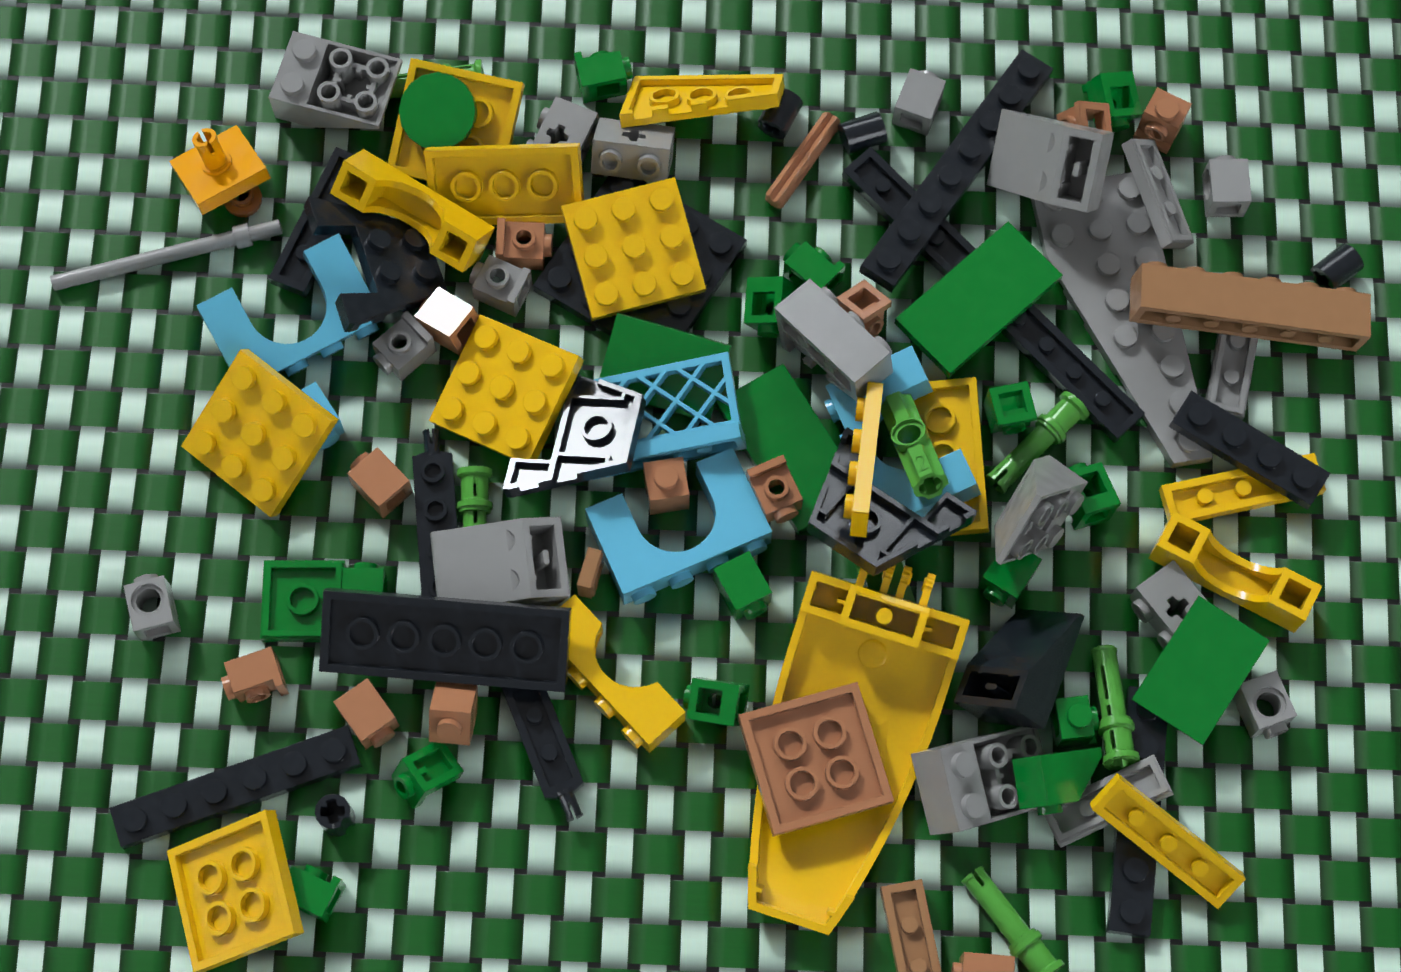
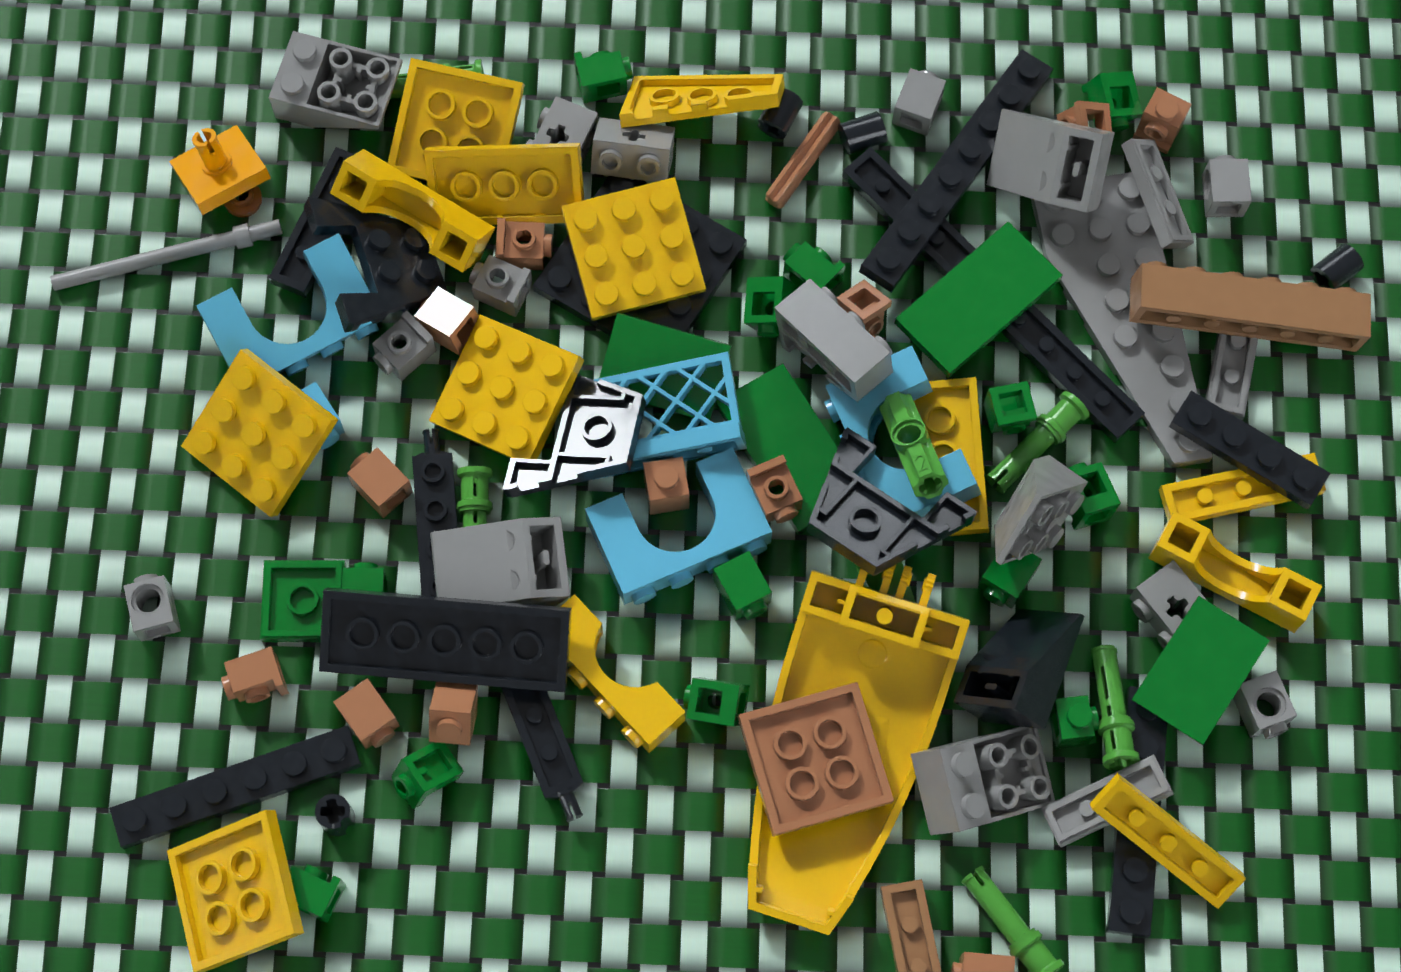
green tile [399,72,478,148] -> none
medium nougat tile [577,547,604,599] -> none
yellow plate [843,382,884,538] -> none
green slope [1012,747,1102,816] -> none

